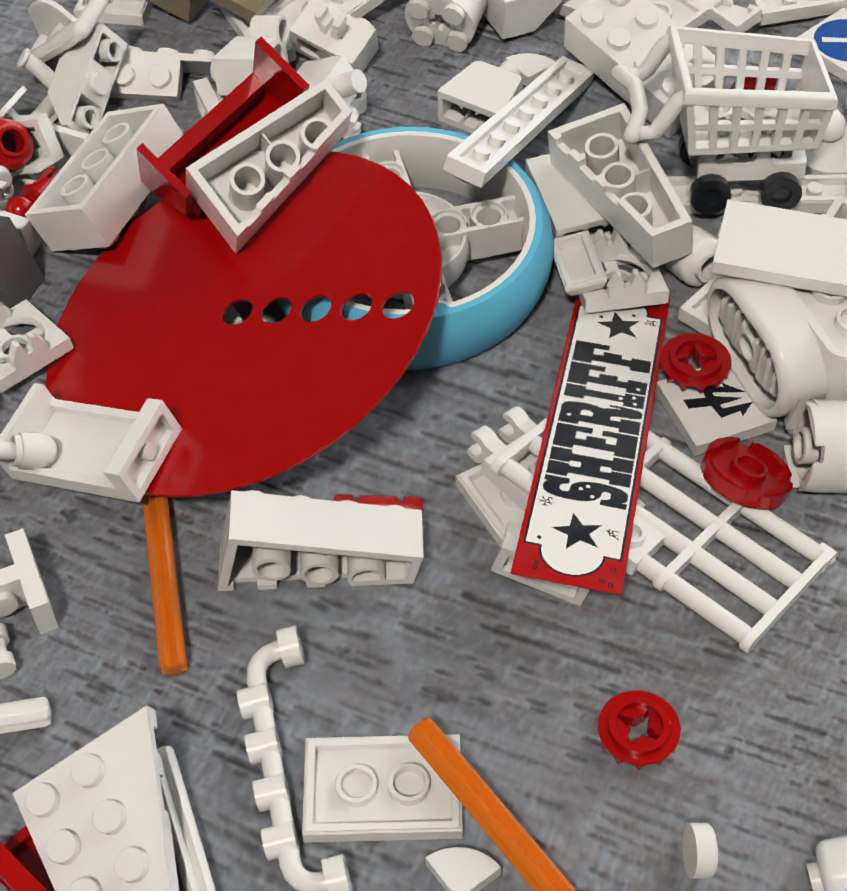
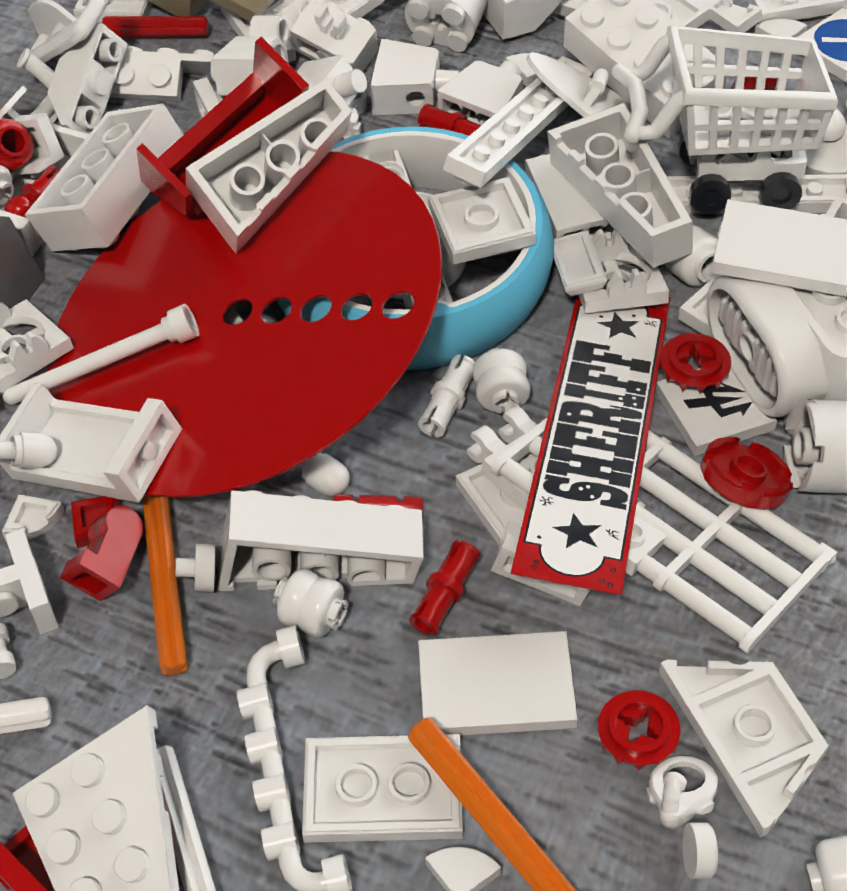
none -> white tile [2,495,65,541]
none -> white piece [3,304,199,405]
none -> leg [60,505,143,601]
none -> red tile [71,496,120,548]
none -> red axle [102,16,209,38]
none -> white tile [175,544,215,592]
none -> white piece [273,568,348,638]
none -> white cylinder [297,452,350,497]
none -> white torso [370,39,460,115]
none -> red pin [409,540,480,636]
none -> red pin [418,103,482,136]
none -> white pin [418,354,475,438]
none -> white tile [418,631,578,736]
none -> white tile [428,177,536,265]
none -> white piece [473,348,530,414]
none -> white shield [526,52,632,117]
none -> white piece [646,756,718,830]
none -> white wing [659,660,829,838]
none -> white tile [754,19,808,38]

